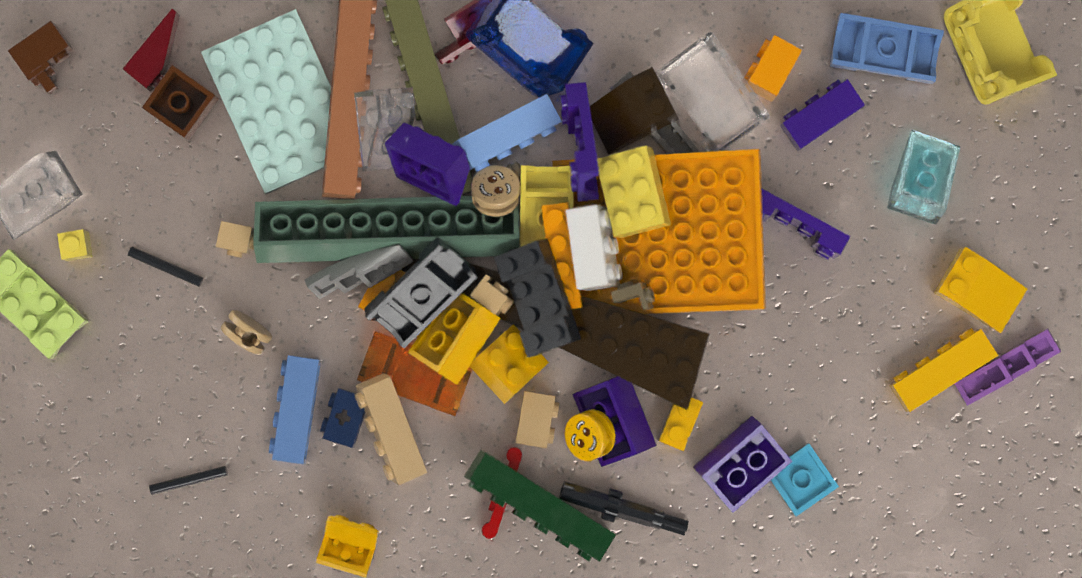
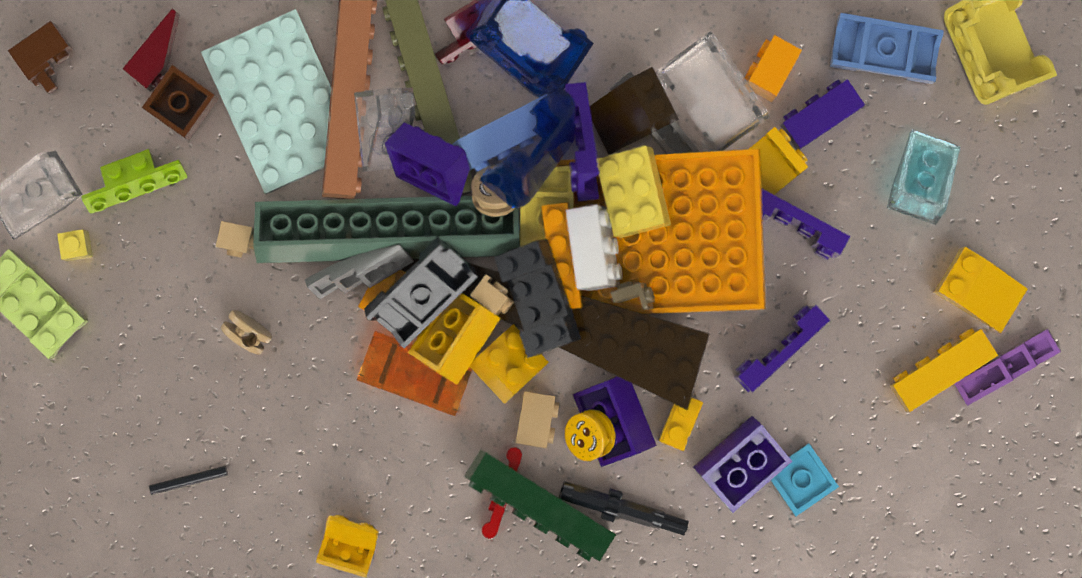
black bar [128,247,204,287] -> none
medium blue brick [269,355,321,464] -> none
dark blue brick [320,388,365,448] -> none
tan brick [355,373,427,485] -> none
none -> lime bracket [81,149,187,214]
none -> clear blue windscreen [479,86,575,209]
none -> dark purple piece [734,305,830,393]
none -> yellow bracket [748,127,808,195]

